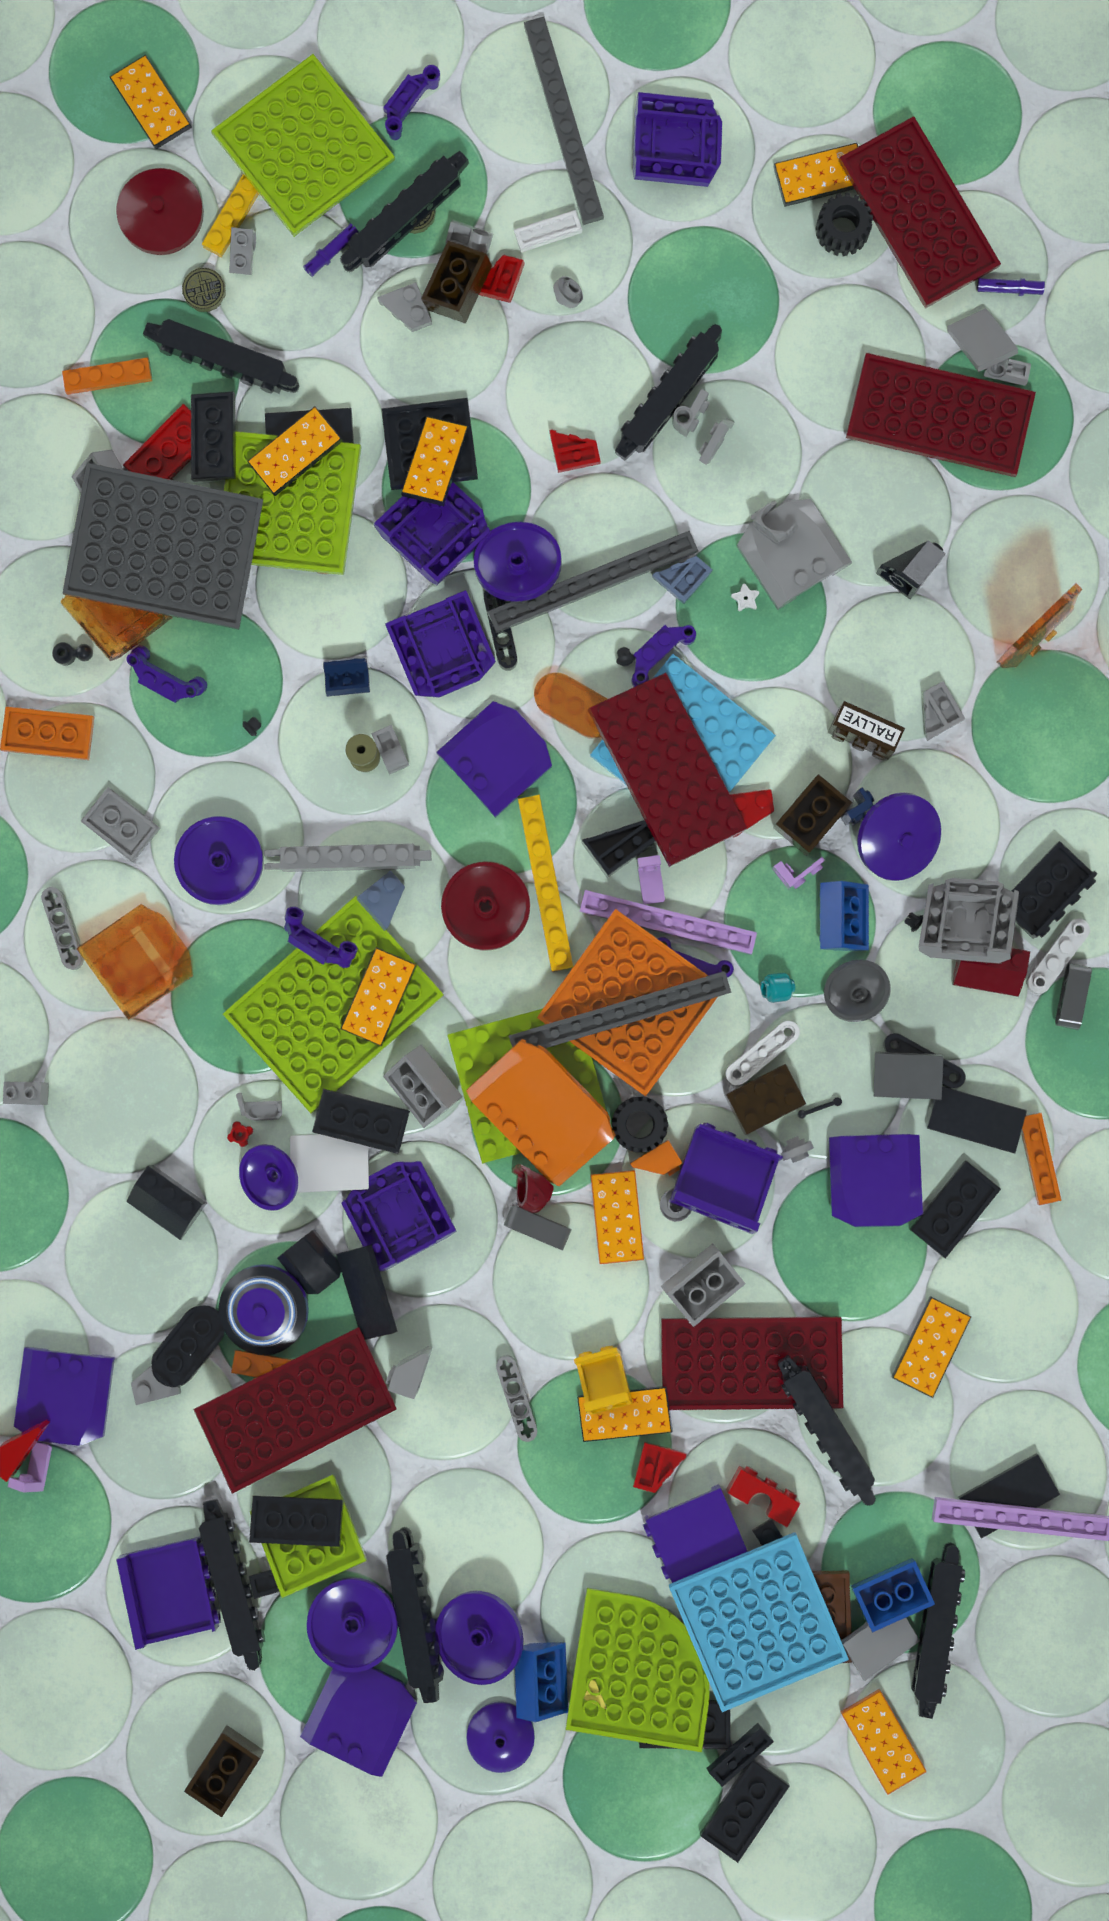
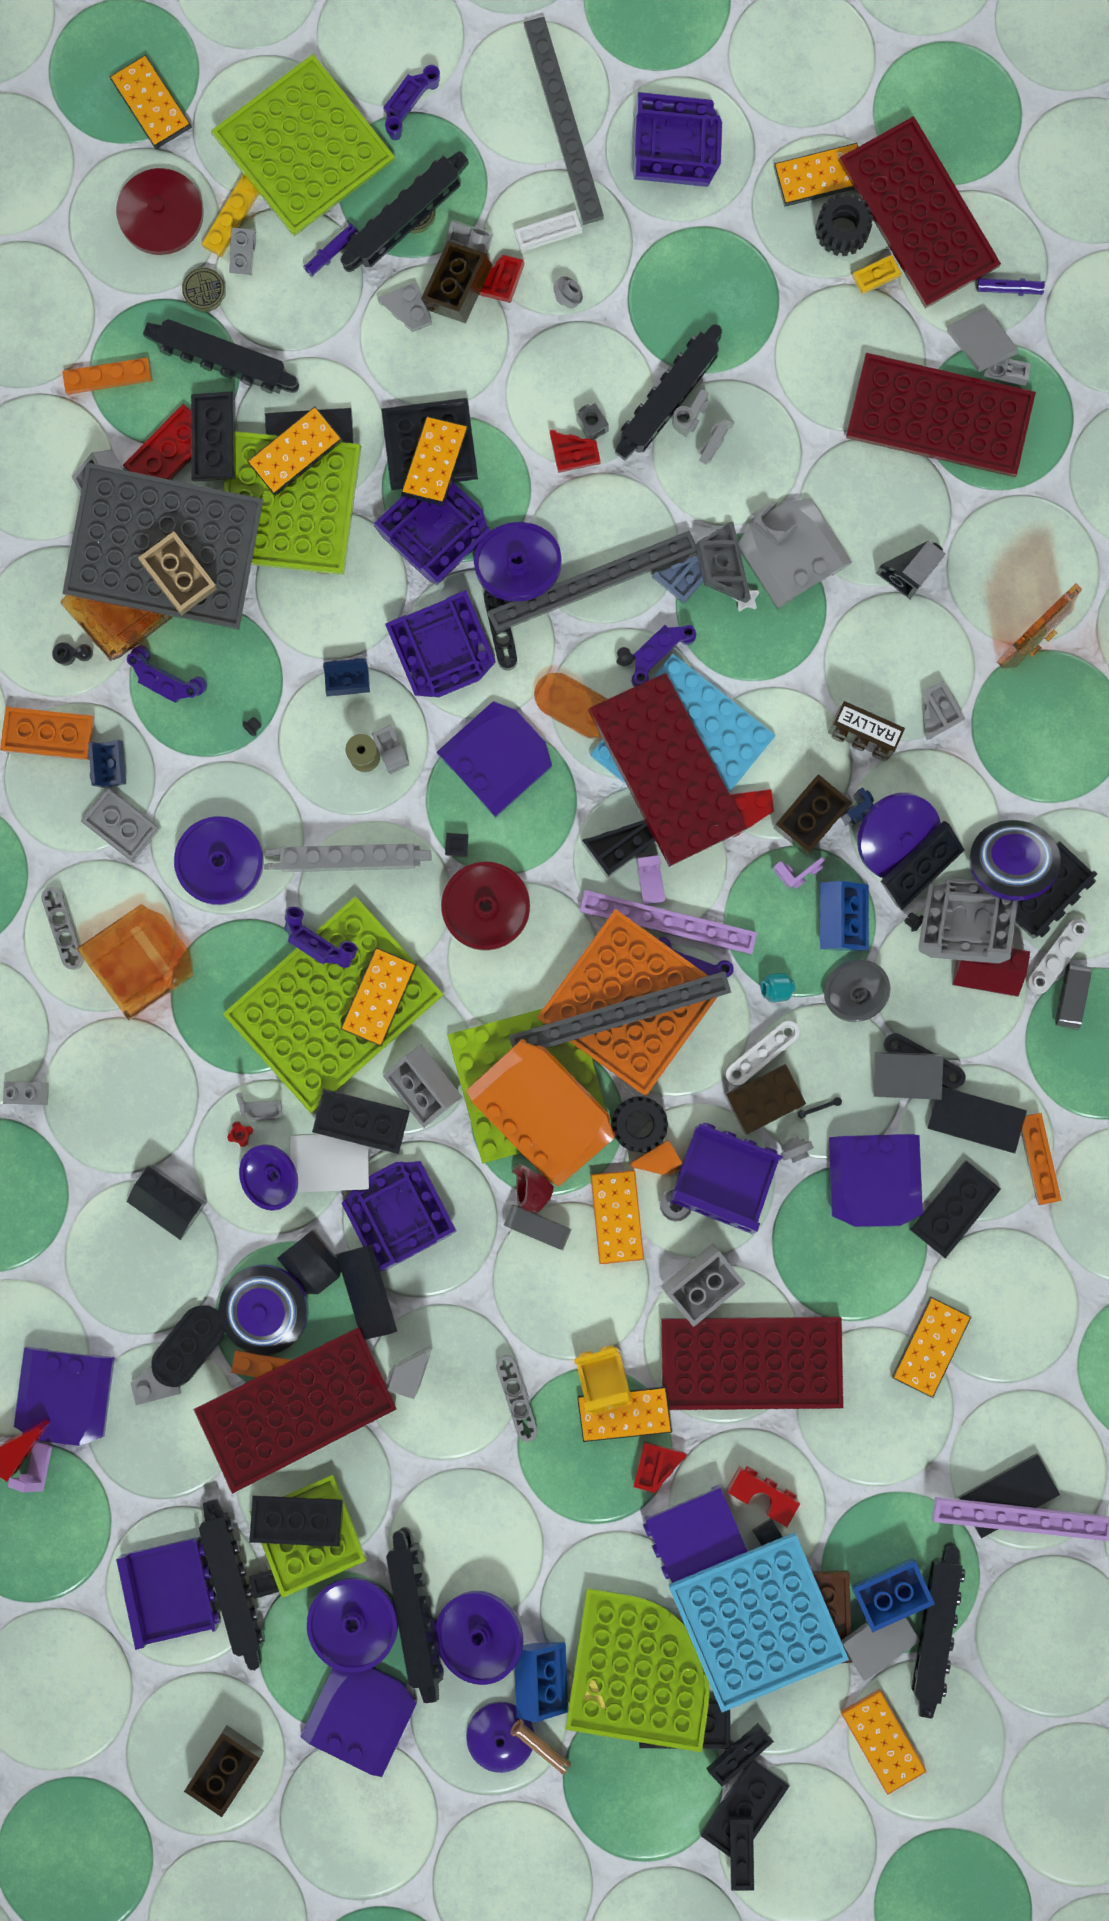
sand blue wing [357,870,405,931] -> none
yellow plate [518,795,573,972] -> none
black hinge [777,1355,876,1506] -> none
none -> dark blue bracket [88,740,126,788]
none -> tan brick [138,531,217,616]
none -> black plate [445,833,469,857]
none -> medium nougat pin [510,1719,571,1774]
none -> dark grey brick [576,403,609,440]
none -> dark grey wing [695,522,751,603]
none -> black plate [729,1817,754,1891]
none -> yellow plate [852,255,902,295]
none -> black tile [880,821,965,911]
none -> dish [969,820,1061,901]

